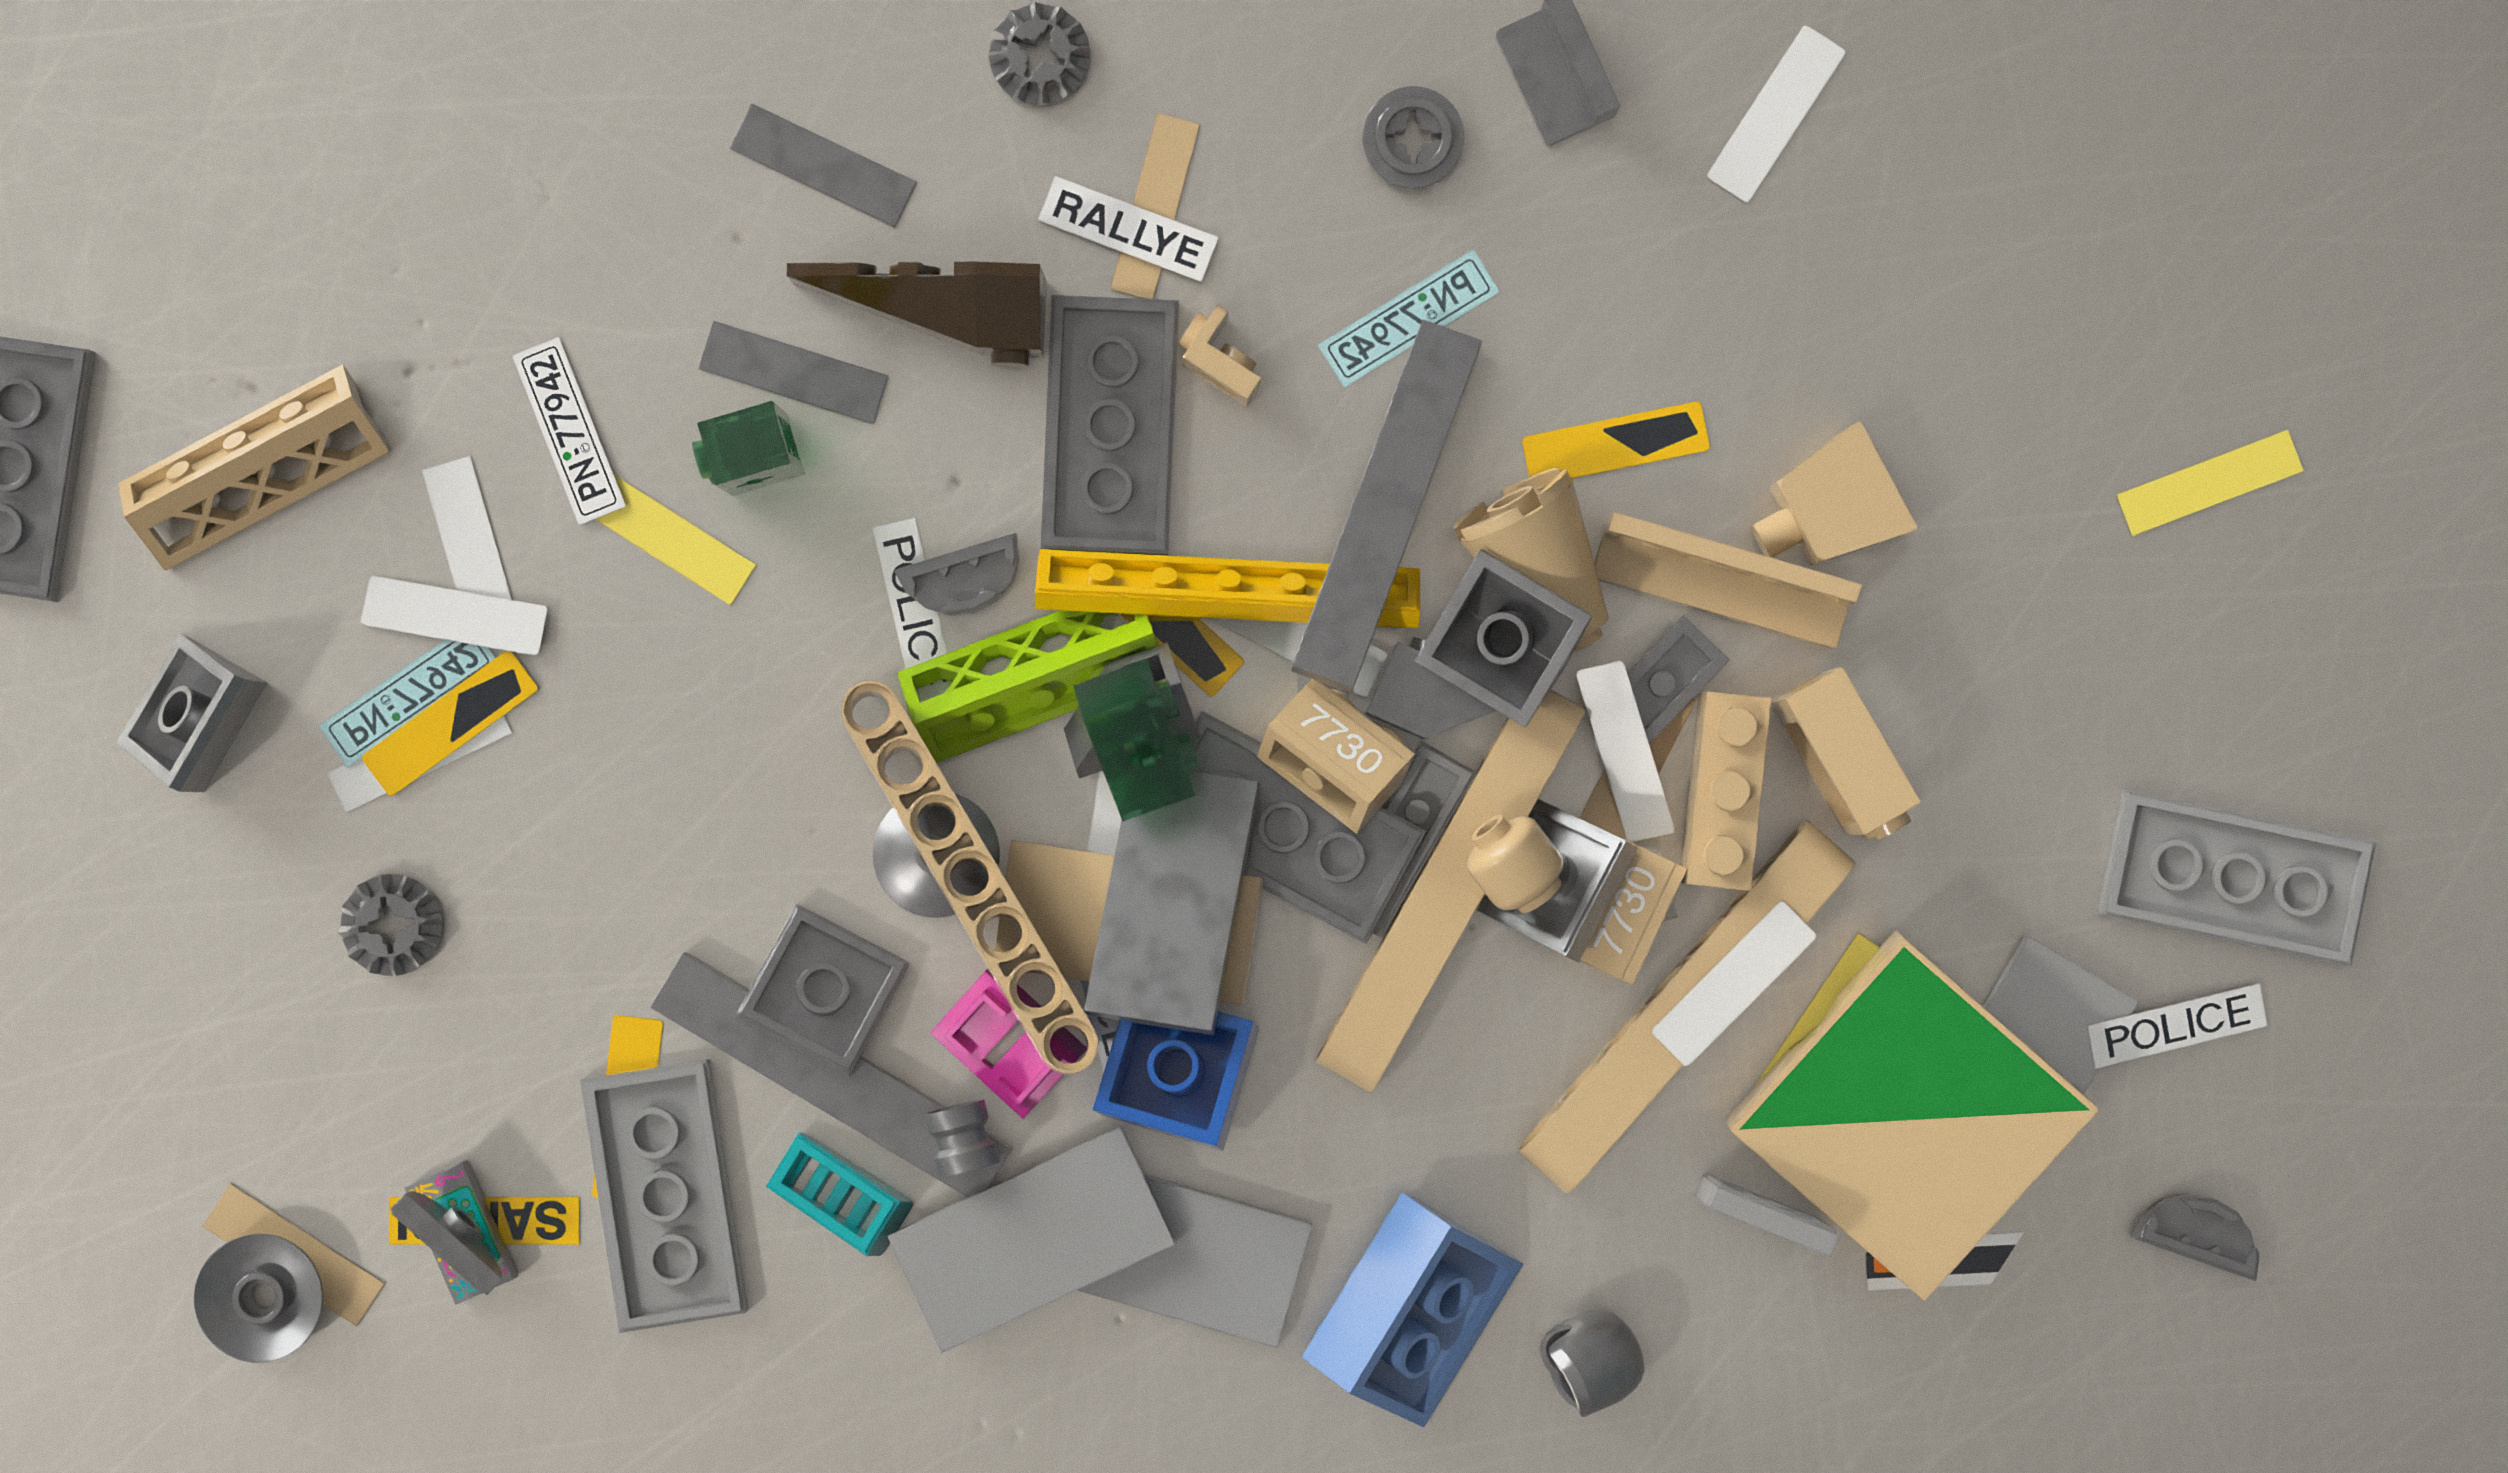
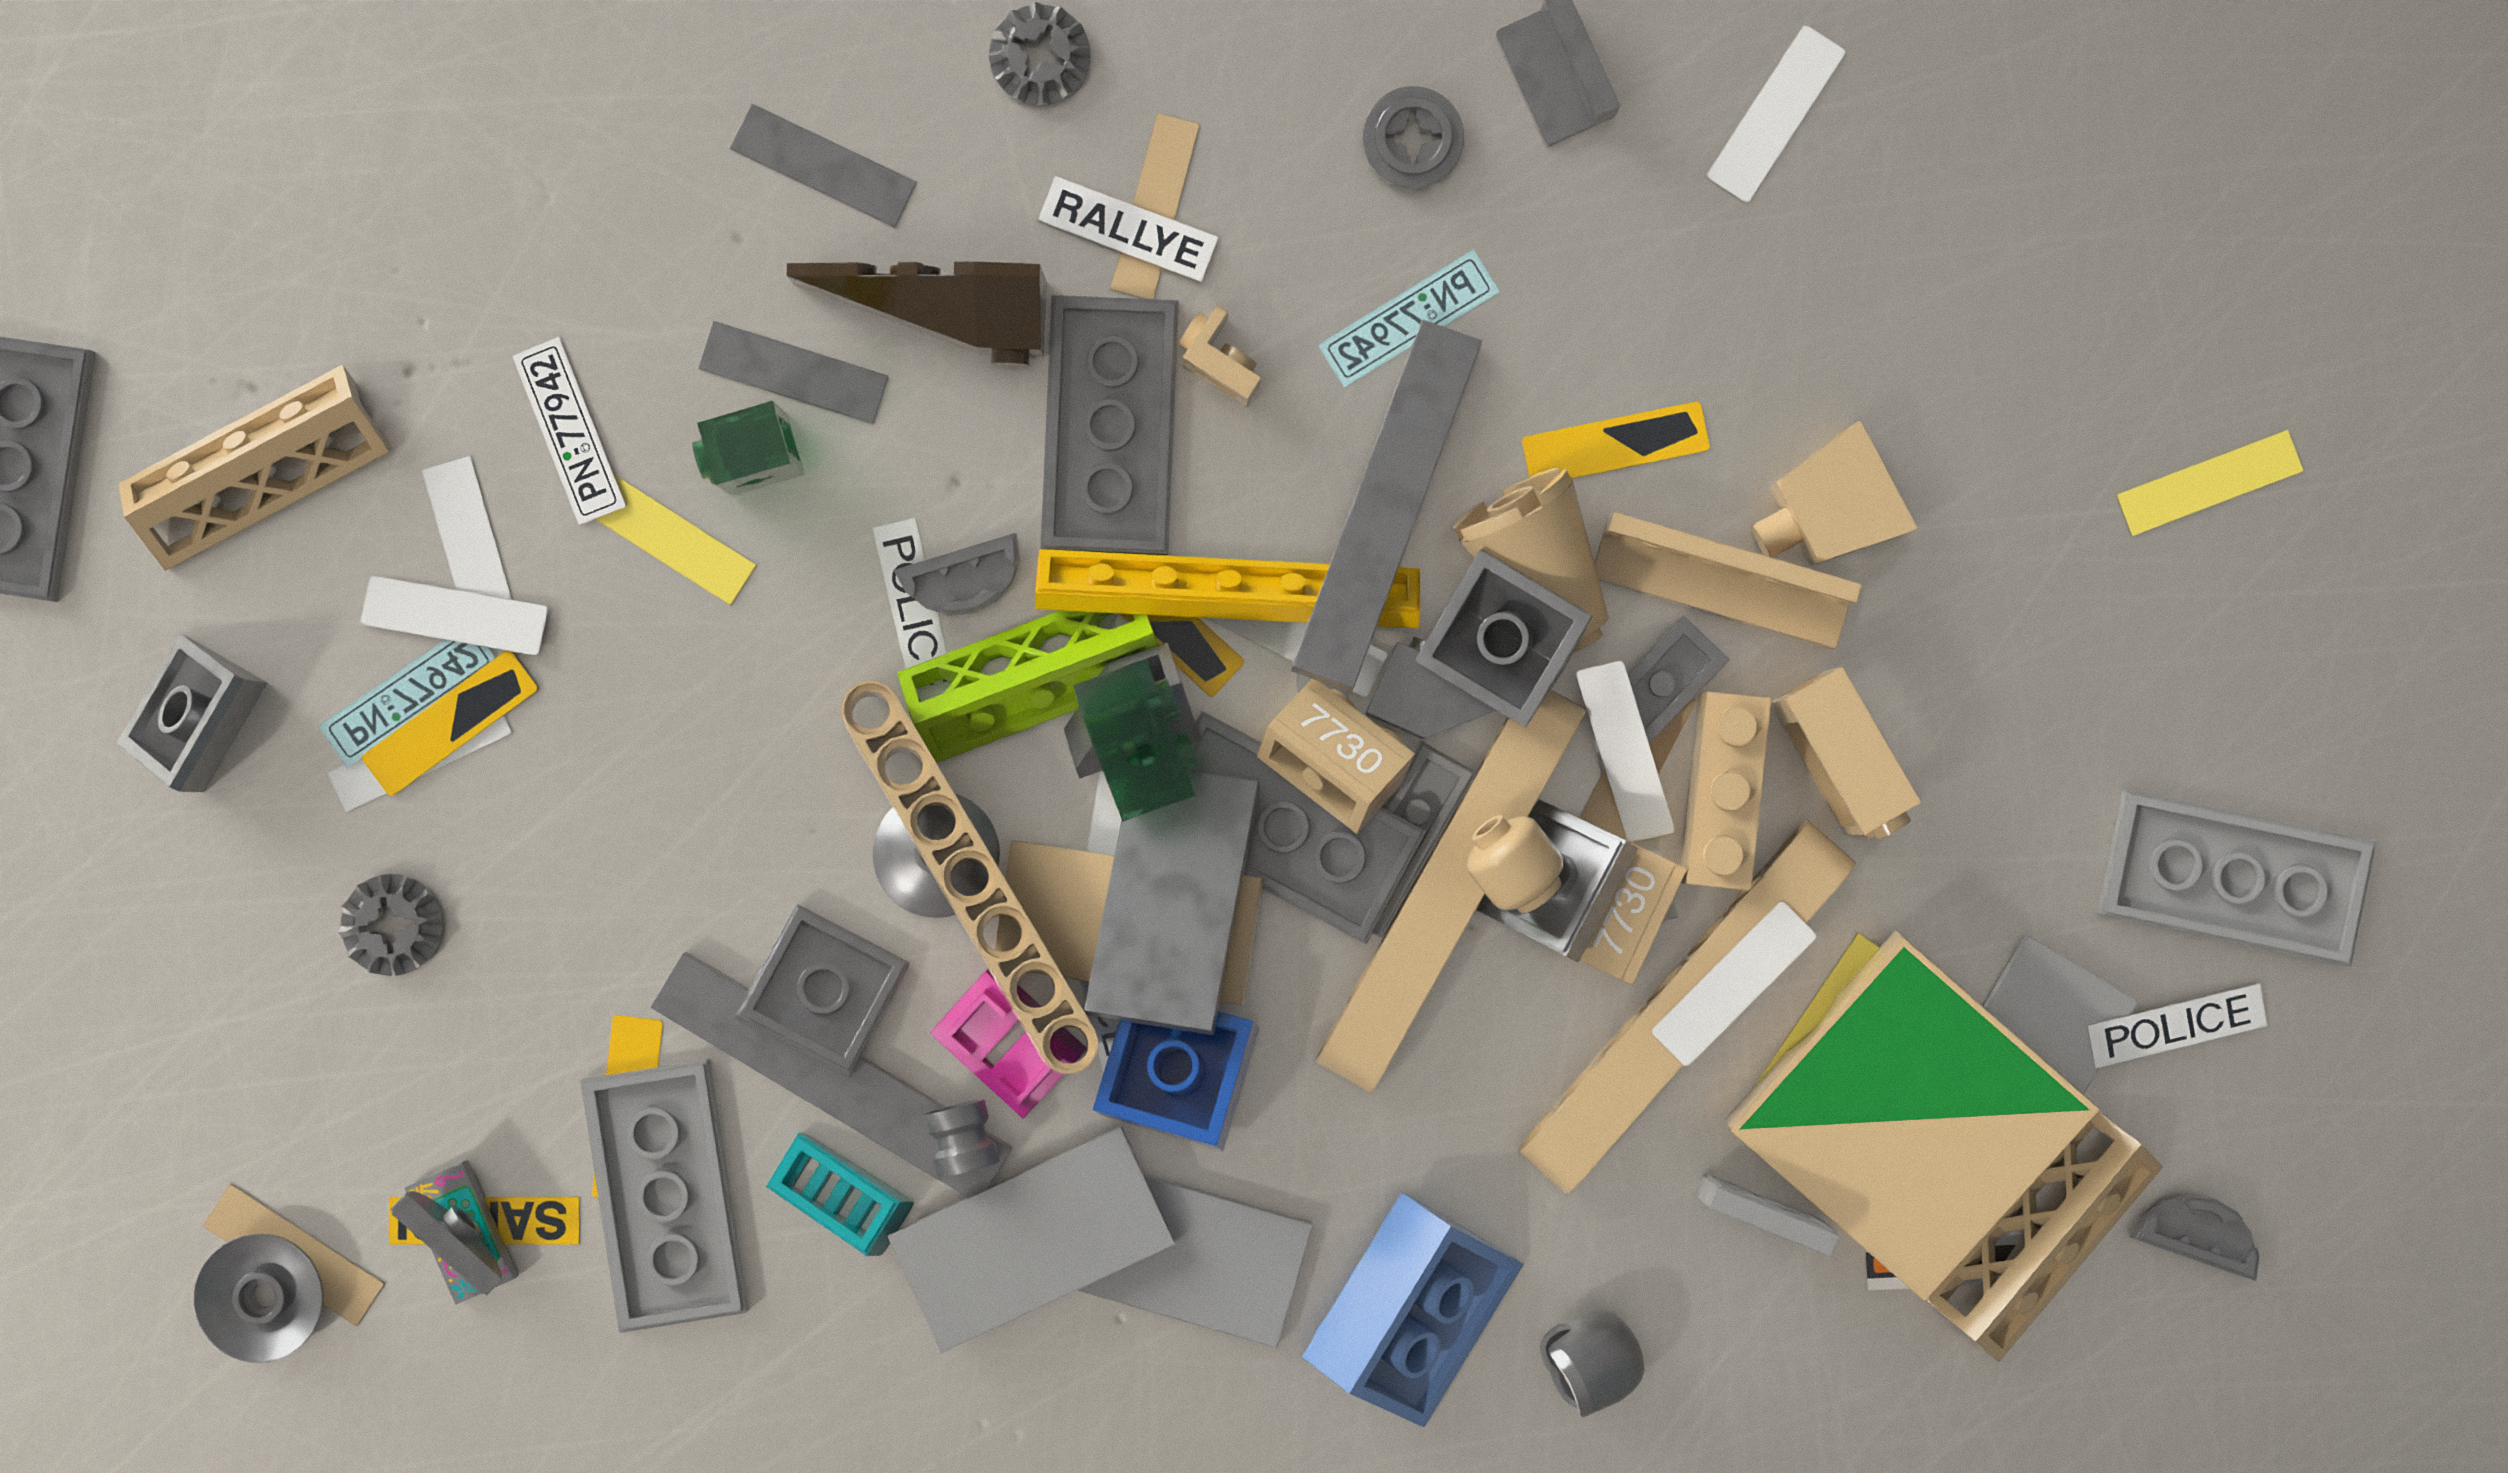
none -> tan fence [1926,1112,2163,1362]

